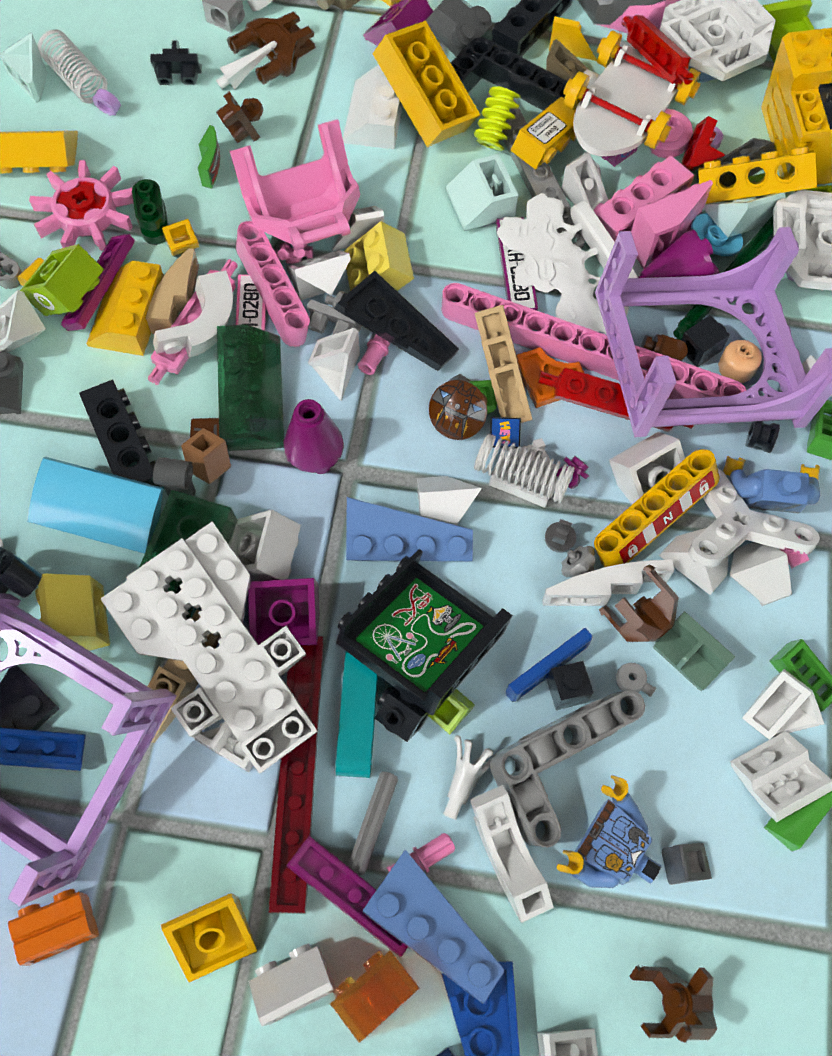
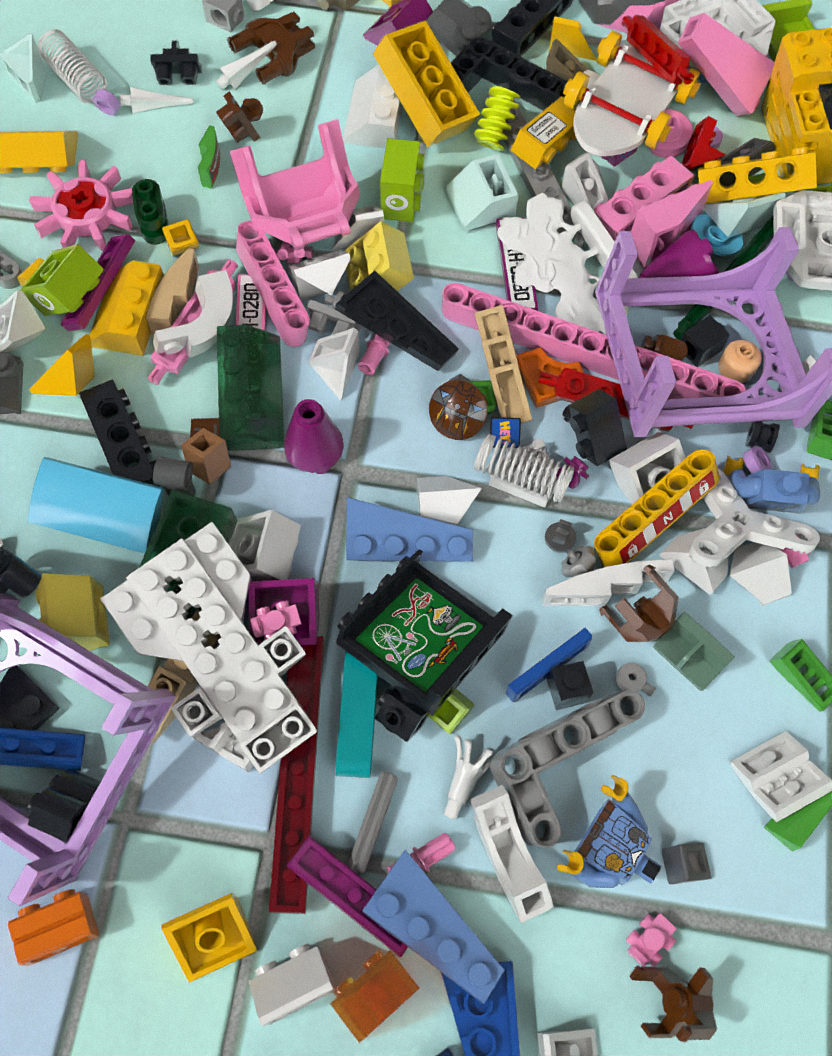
white slope [742,669,825,740] -> none
none -> black brick [27,769,101,842]
none -> yellow slope [29,333,95,396]
none -> white piece [120,87,194,114]
none -> bright pink piece [250,601,302,640]
none -> lime brick [380,138,425,222]
none -> black brick [563,389,627,466]
none -> bright pink piece [626,913,677,967]
none -> bright pink slope [678,13,775,116]
none -> lavender tile [743,446,772,474]

